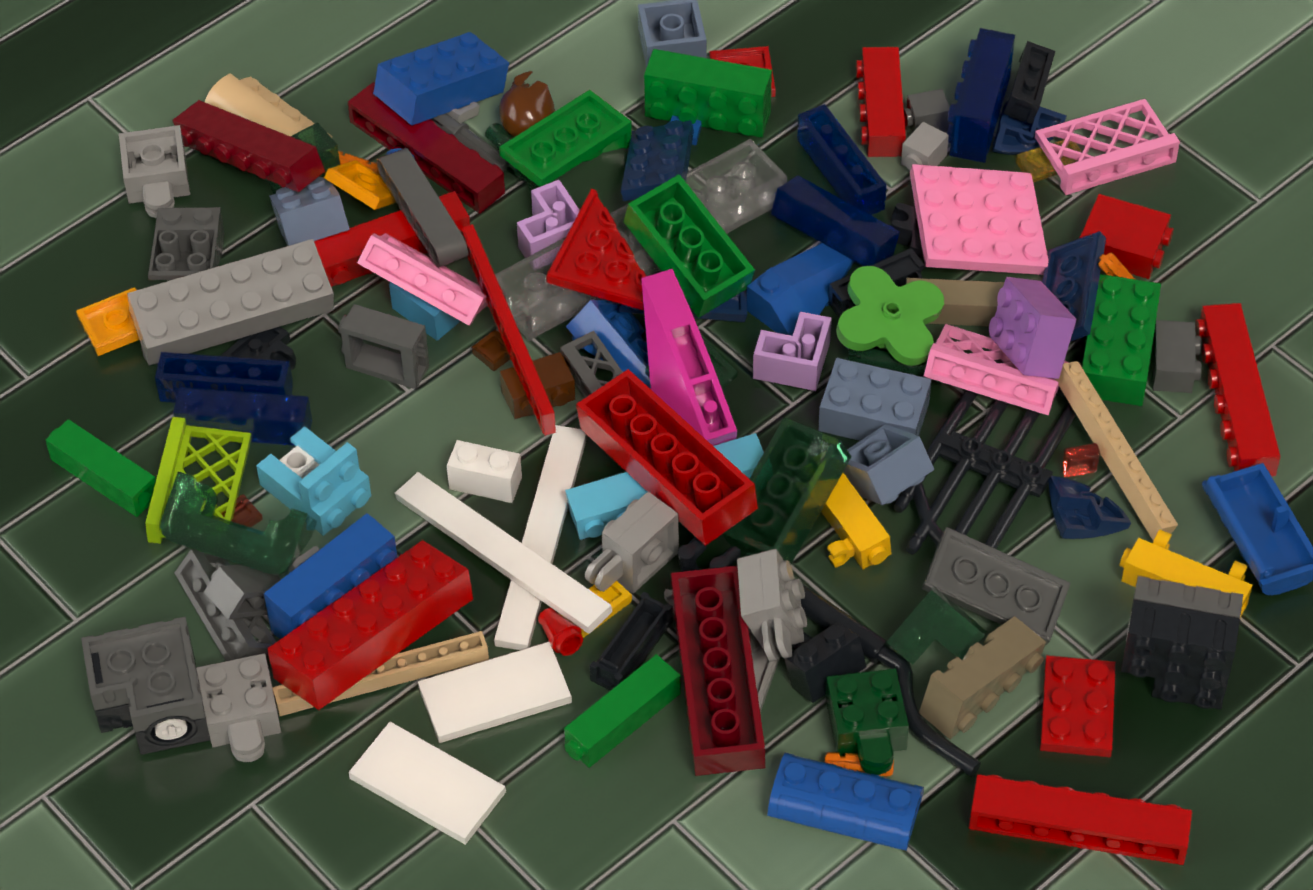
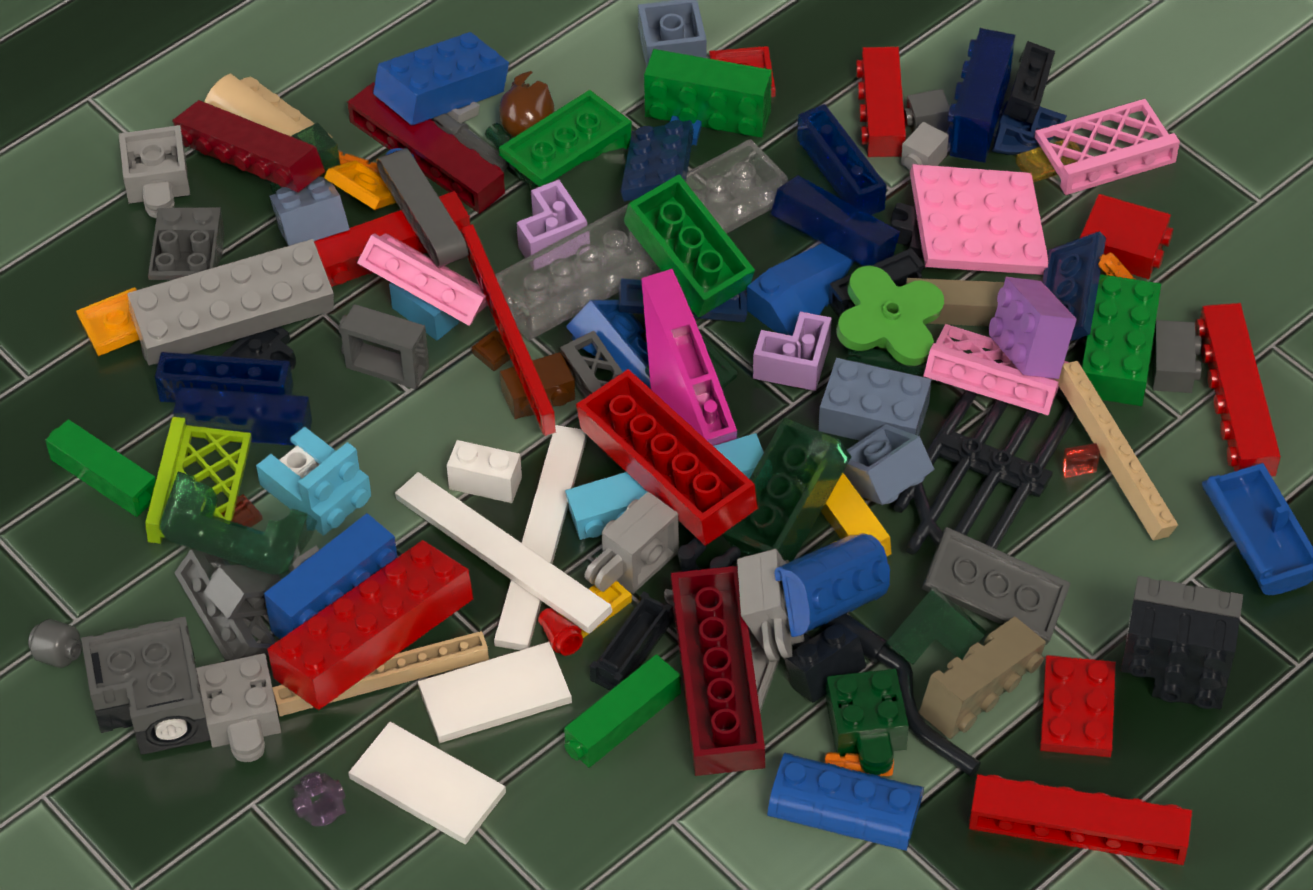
red tile [546,188,647,310] -> none
dark blue brick [1049,476,1131,539] -> none
yellow brick [1119,529,1252,618] -> none
none -> dark grey head [28,619,82,668]
none -> brick [291,772,347,827]
none -> blue container [774,533,890,637]

